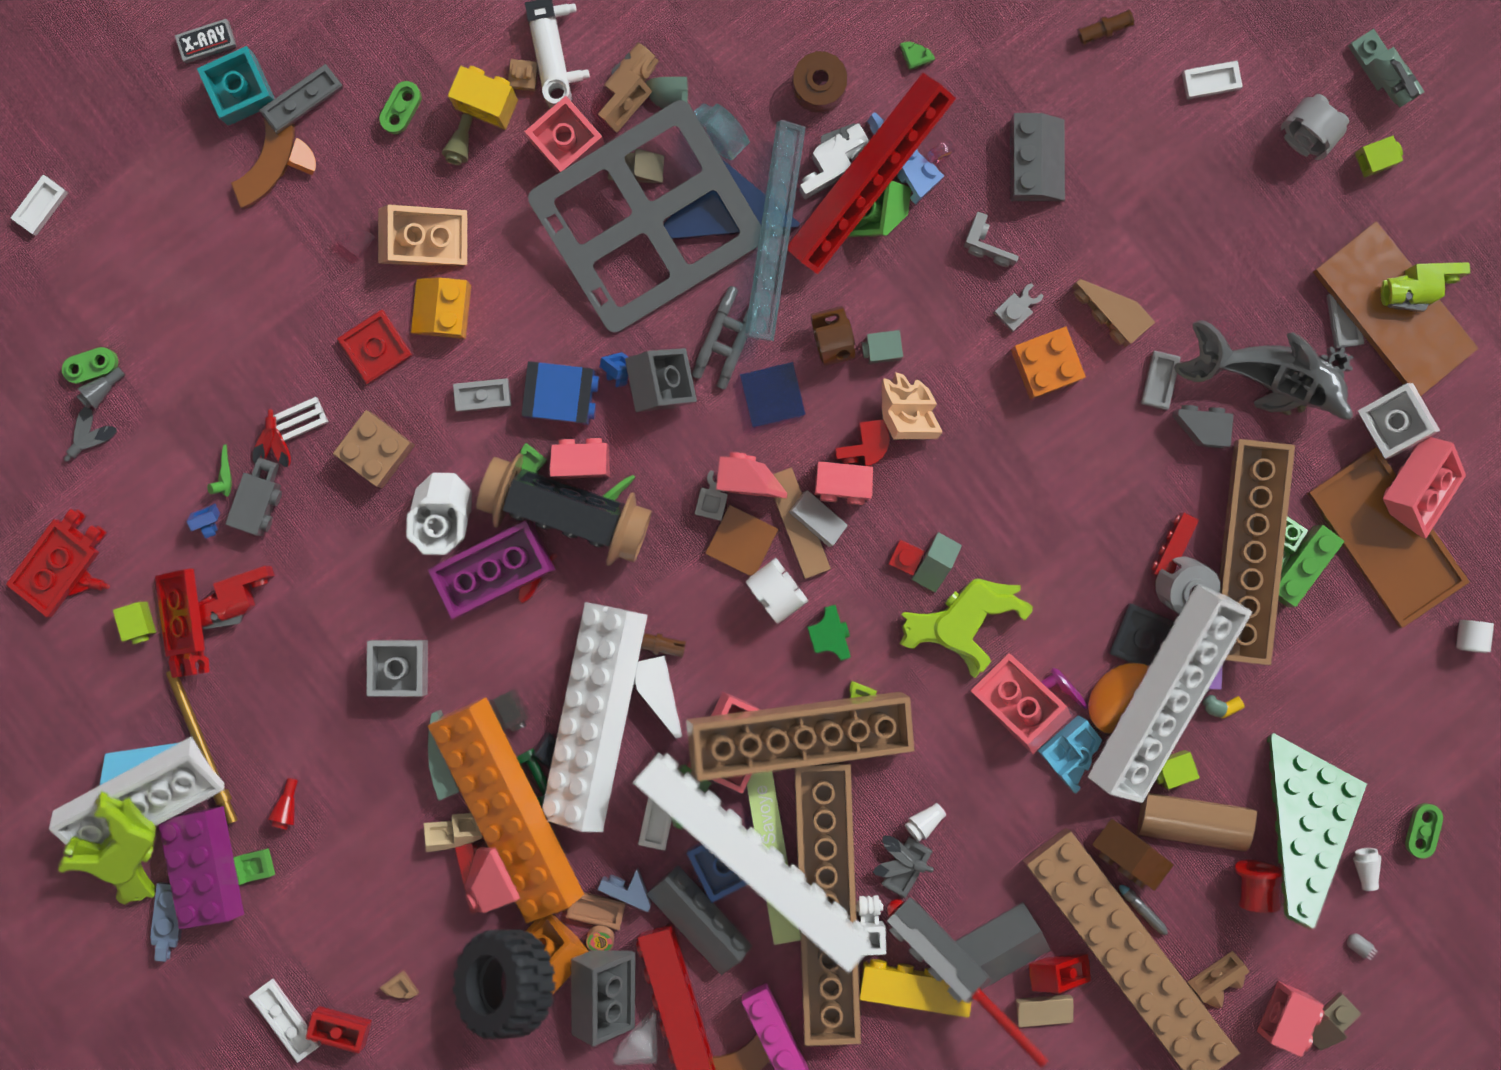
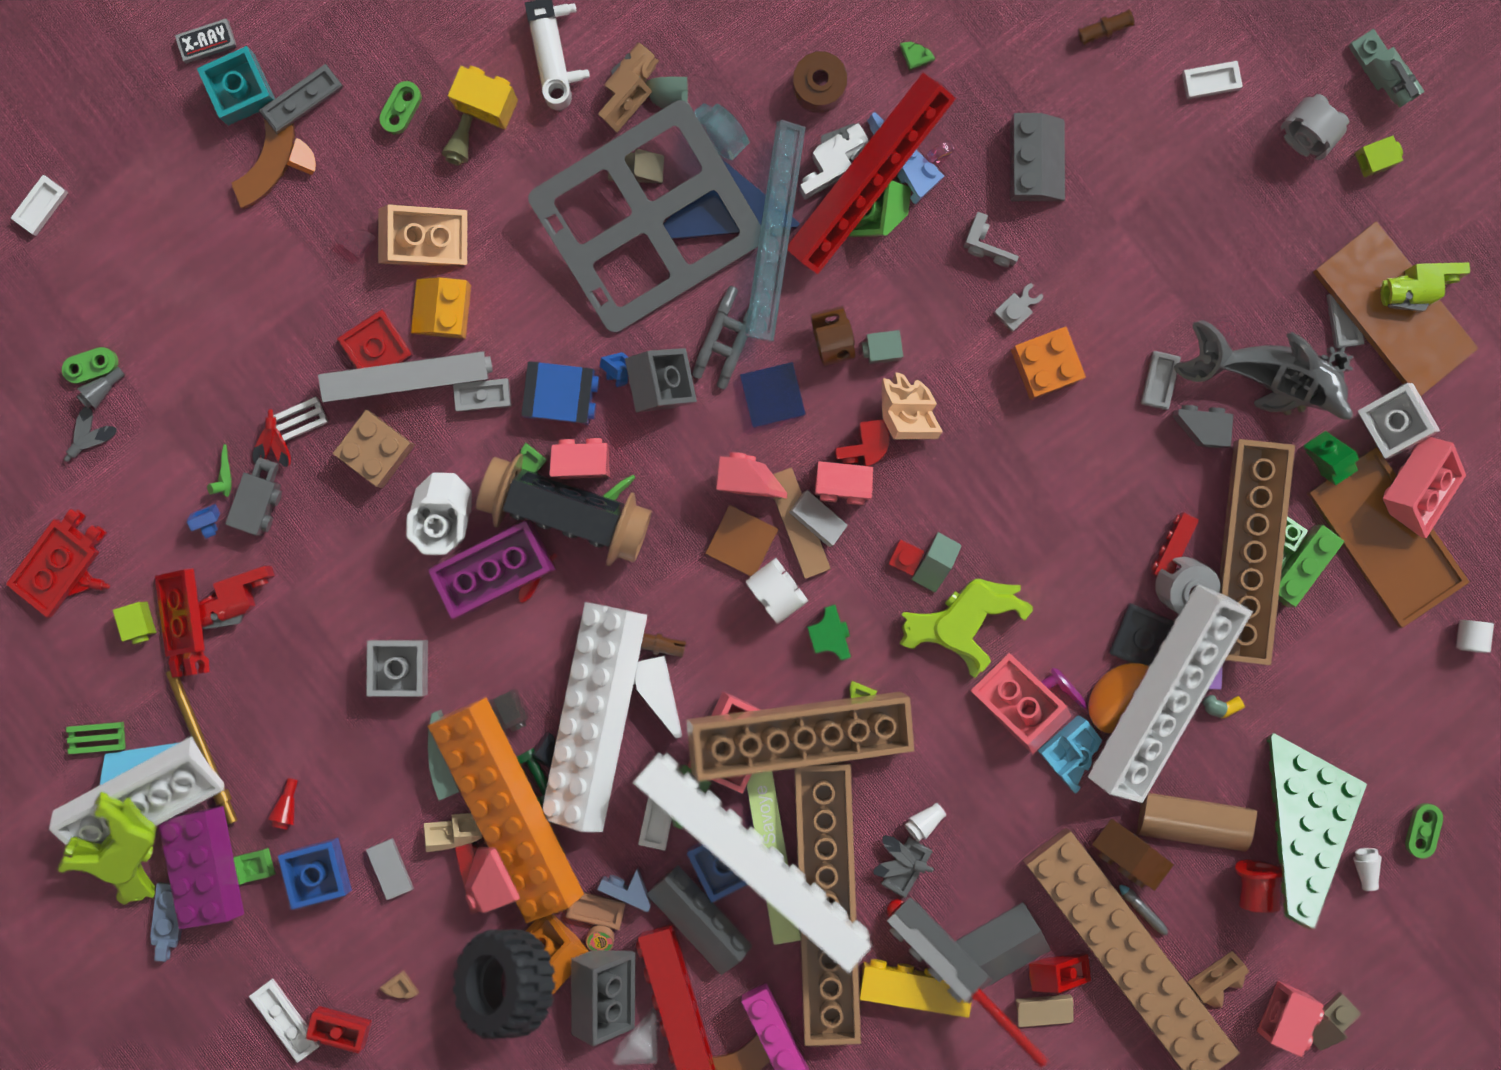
medium nougat tile [508,59,538,91] -> none
coral brick [525,96,604,173] -> none
light grey plate [695,470,728,521] -> none
white brick [856,895,886,955] -> none
medium nougat slope [1072,279,1155,347] -> none
lime brick [1156,750,1200,789] -> none
light grey piece [1347,933,1378,960] -> none
none -> bright green tile [66,722,126,754]
none -> blue brick [278,837,352,909]
none -> light grey brick [318,351,493,402]
none -> light grey tile [366,838,414,900]
none -> green brick [1303,431,1359,486]

